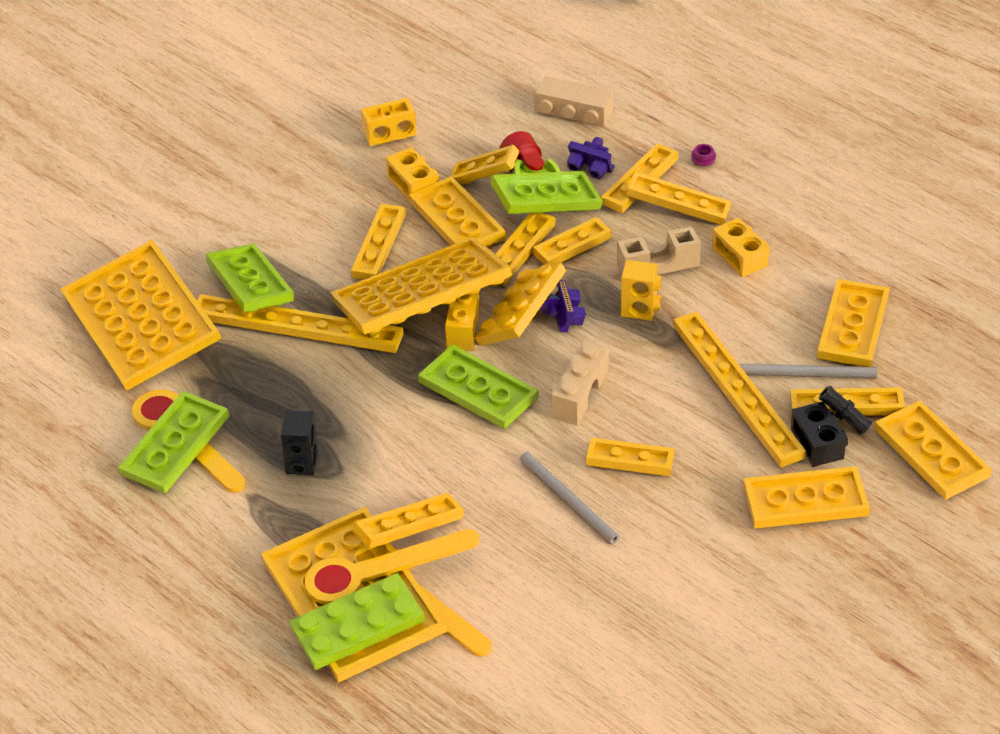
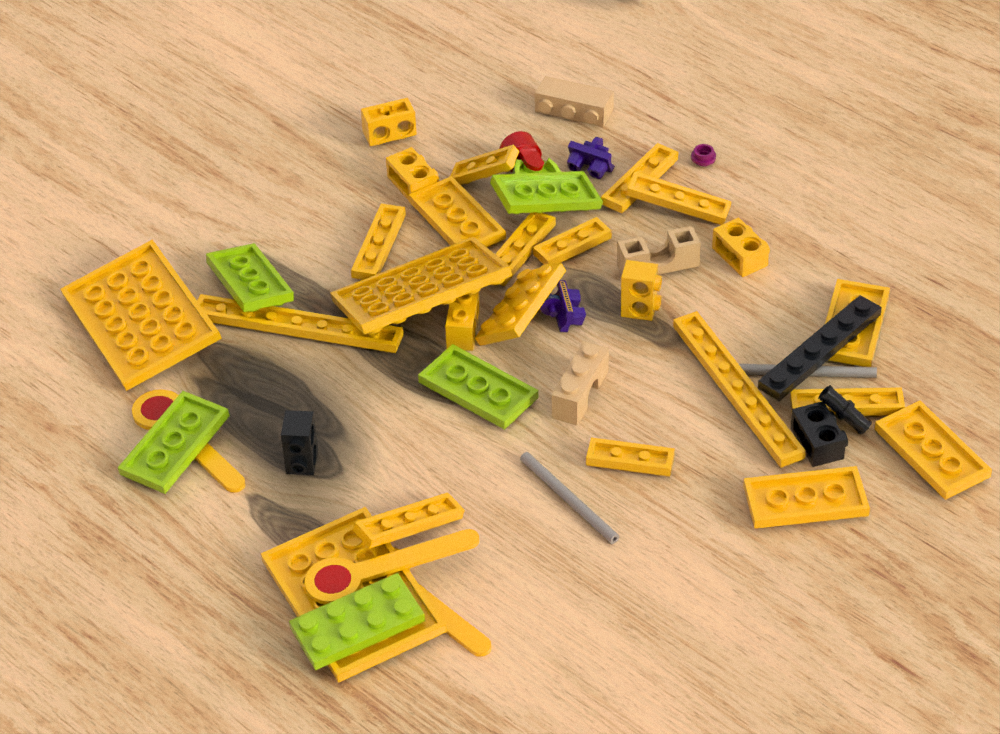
none -> black plate [758,295,882,402]

